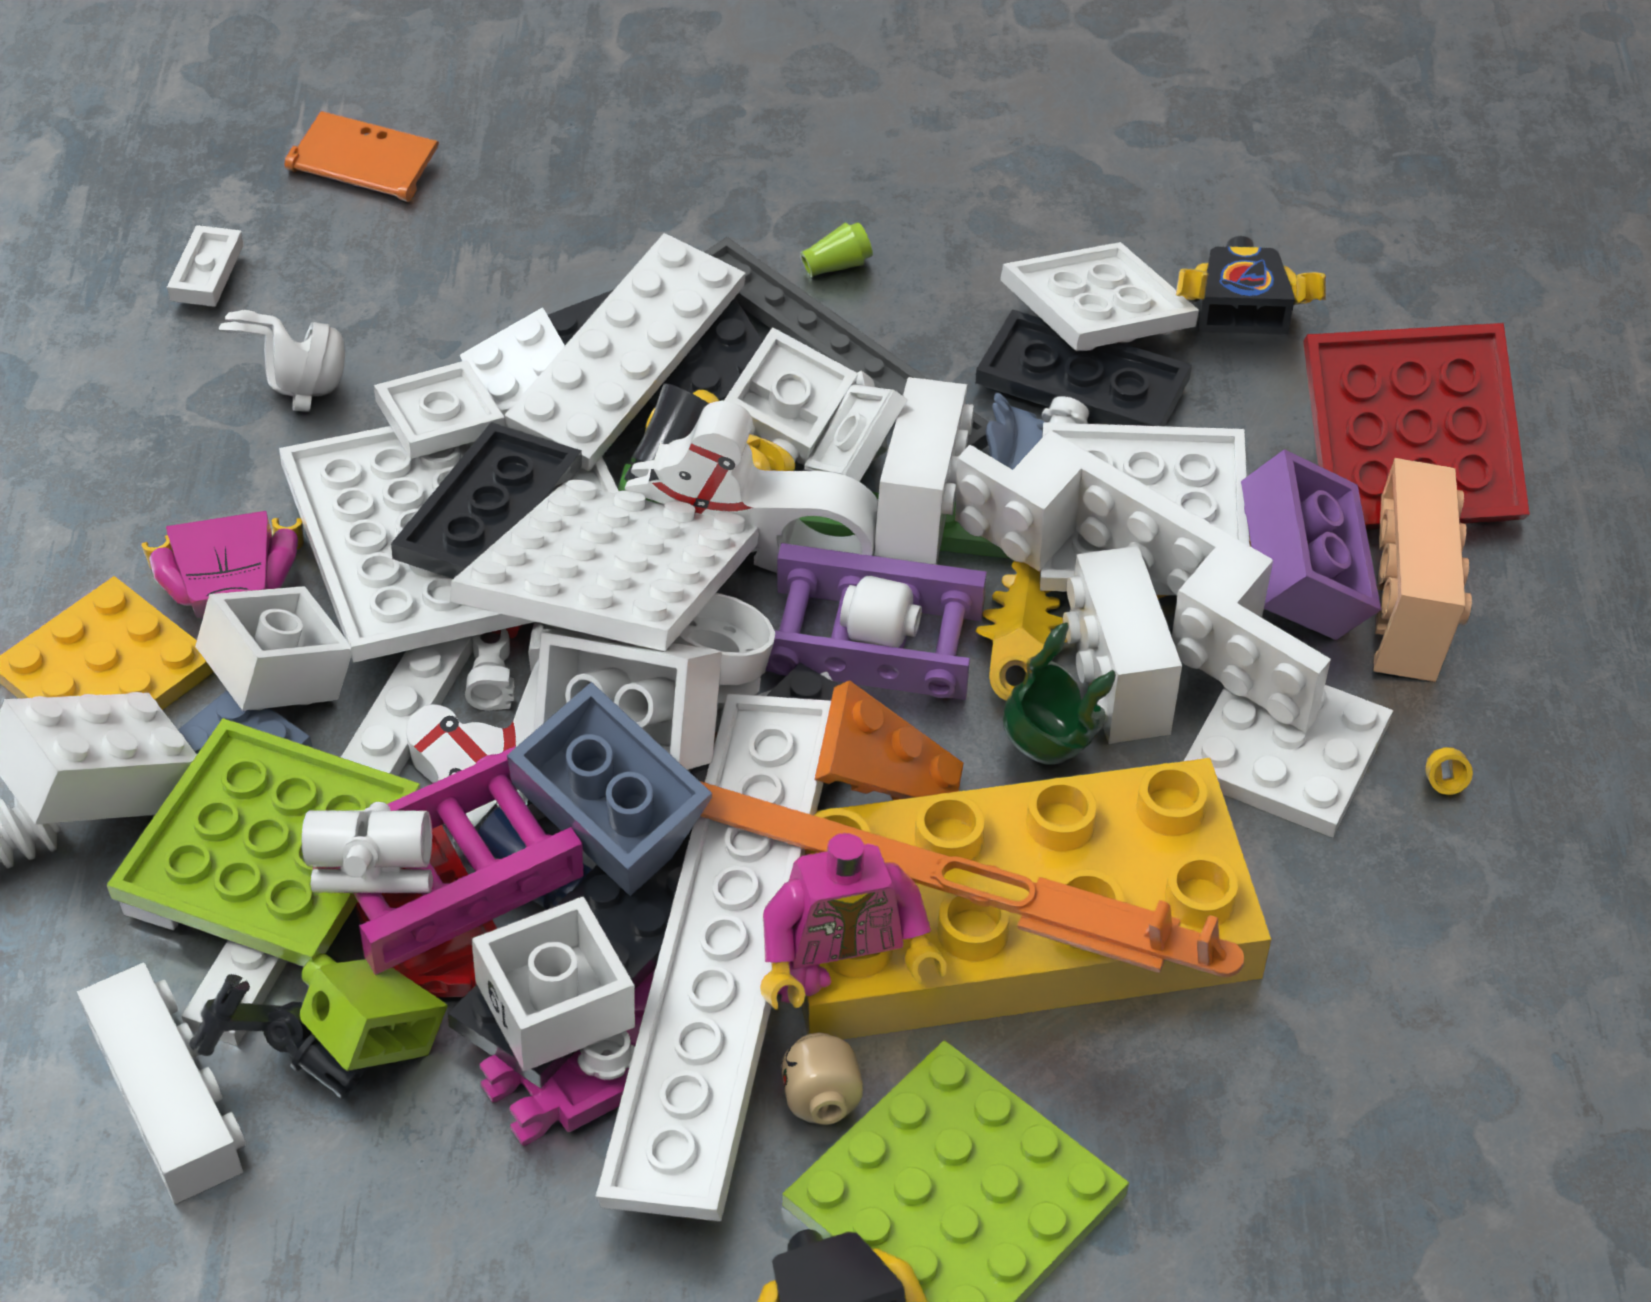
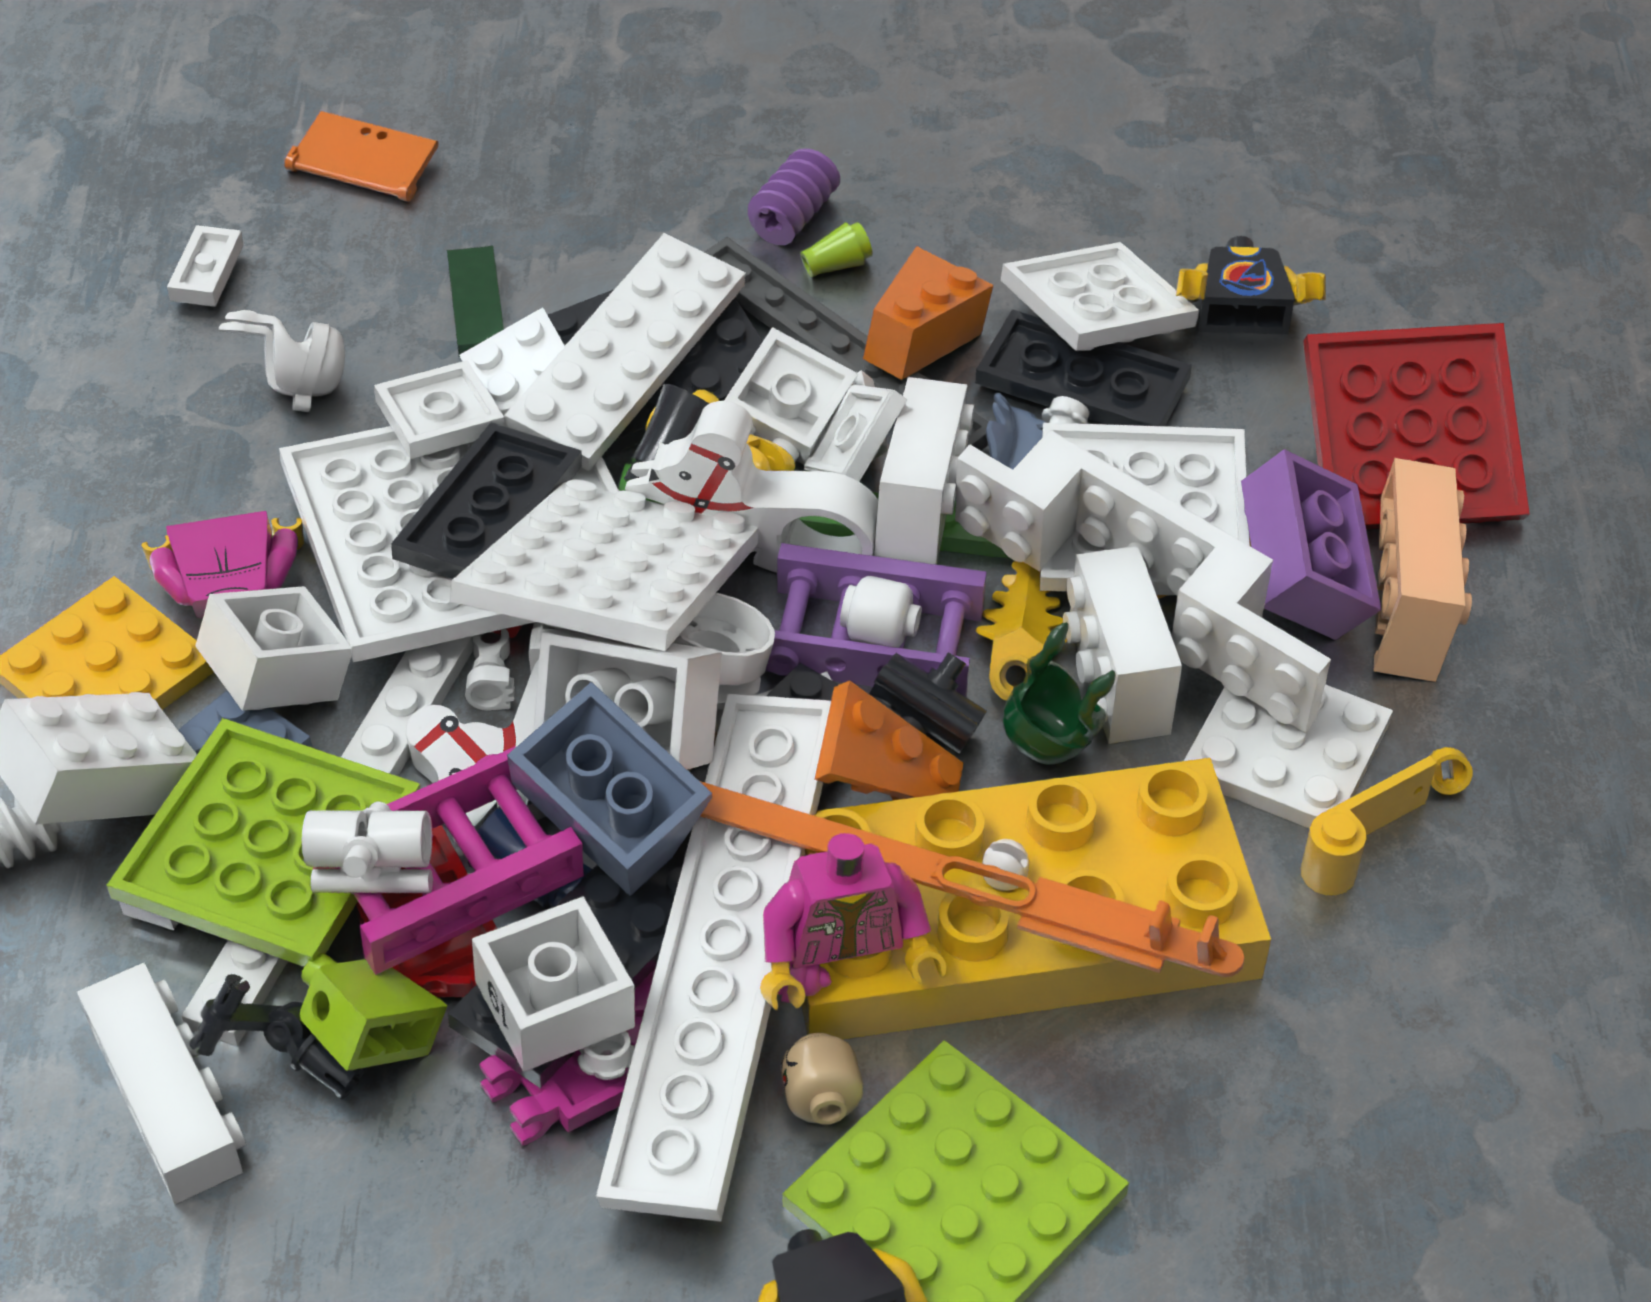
none -> dark green tile [447,246,504,358]
none -> medium lavender piece [748,148,841,245]
none -> orange wedge [863,246,994,380]
none -> black pin [869,652,987,754]
none -> white hinge [982,839,1029,891]
none -> yellow door [1301,756,1437,896]

